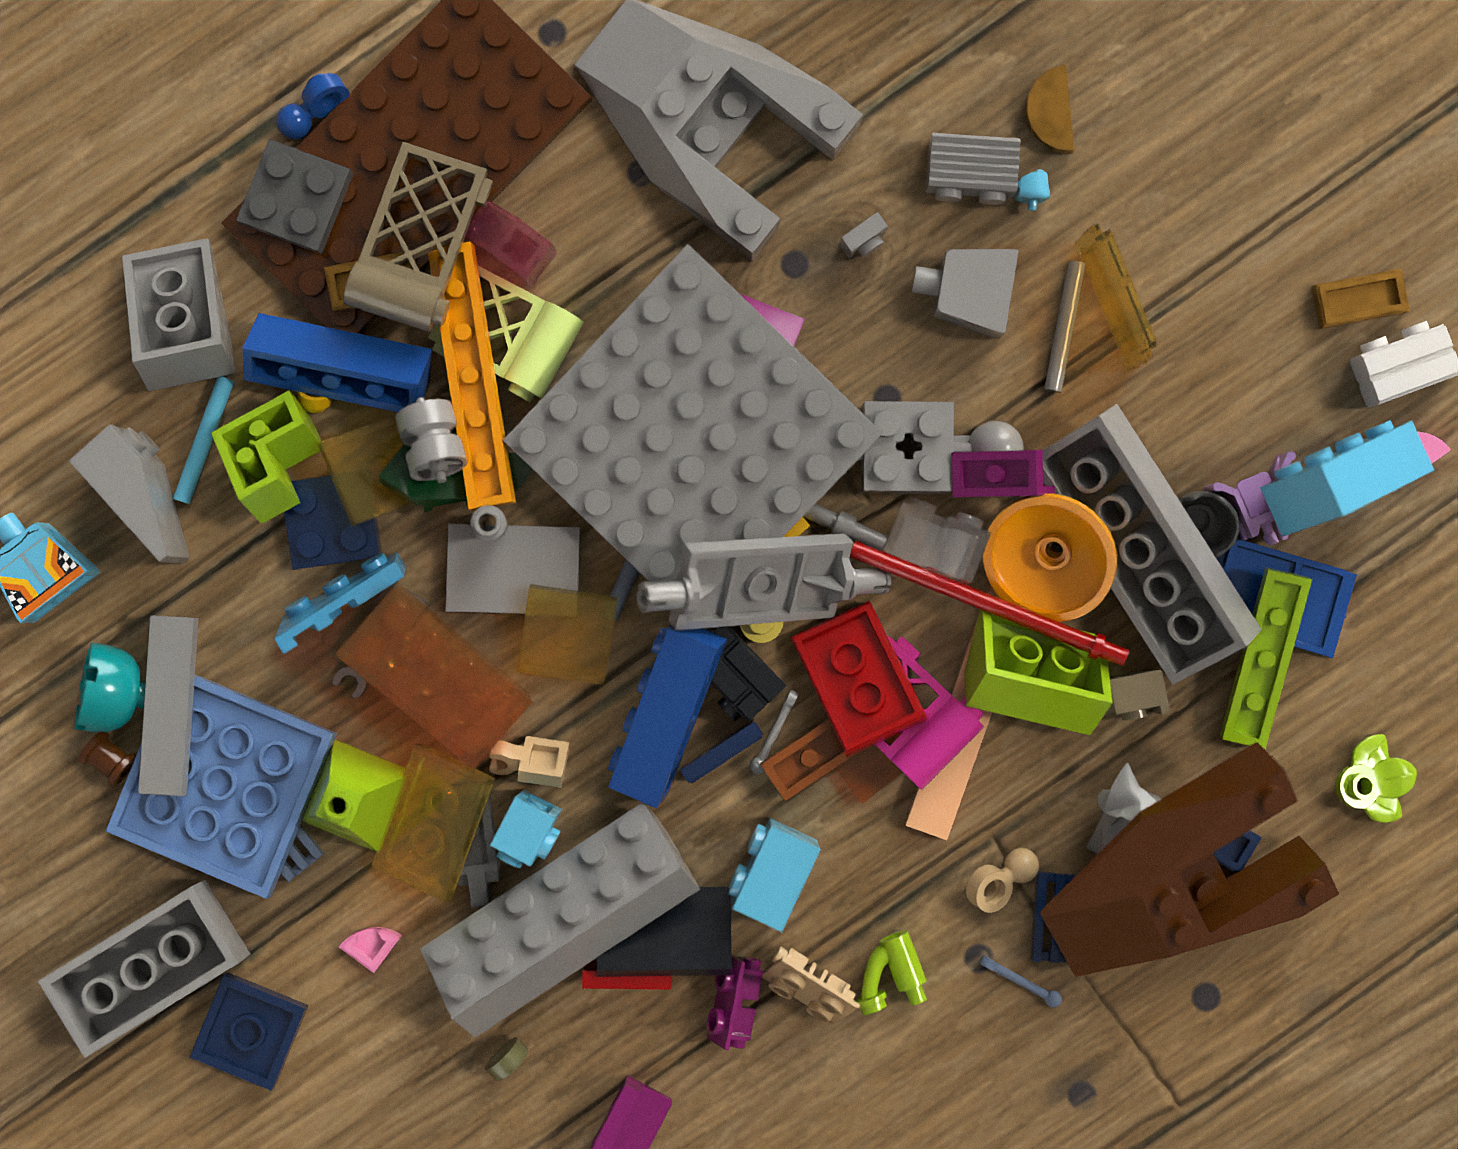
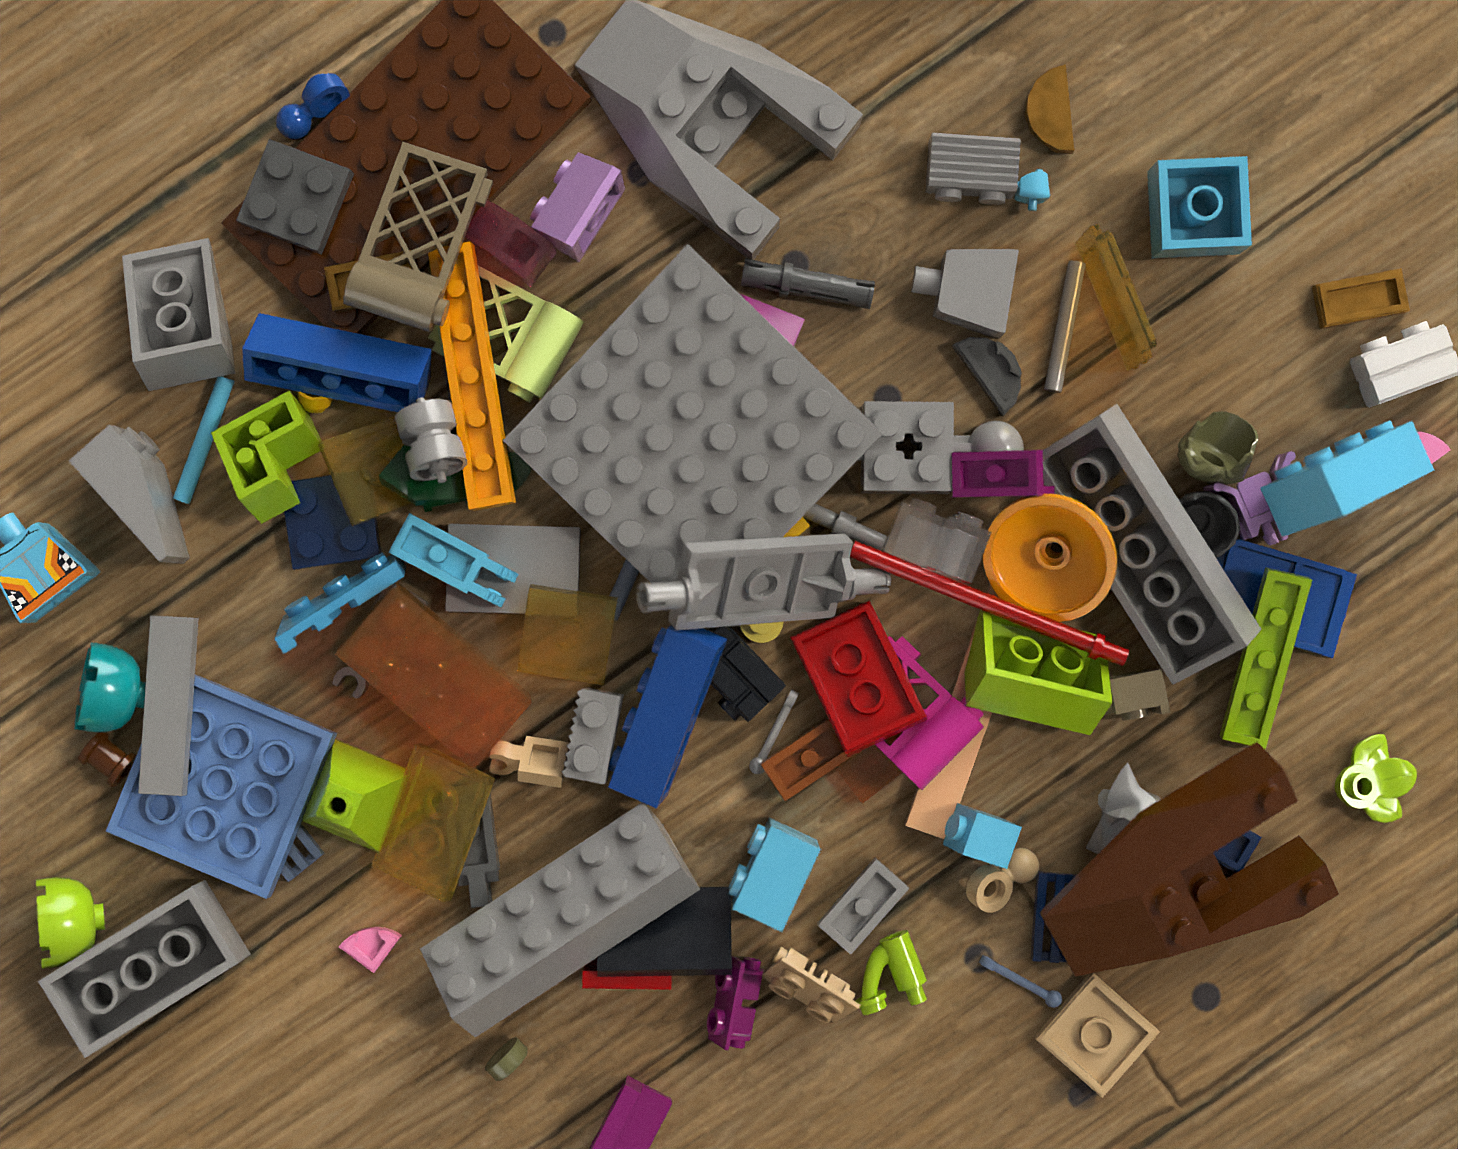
dark blue plate [190,972,309,1091] -> none
light grey pin [471,505,507,541] -> none
medium azure brick [490,789,563,868] -> none
dark blue tile [680,720,763,784] -> none
light grey plate [839,212,888,259] -> none
none -> lime cylinder [36,877,105,969]
none -> medium azure hinge [389,513,519,607]
none -> lavender slope [530,152,625,262]
none -> light grey brick [562,687,624,784]
none -> dark grey pin [741,258,875,309]
none -> light grey plate [817,857,909,955]
none -> medium azure brick [943,803,1022,869]
none -> dark grey tile [952,337,1021,417]
none -> tan tile [1034,973,1160,1098]
none -> medium azure brick [1147,156,1252,258]
none -> olive hair [1177,411,1258,485]

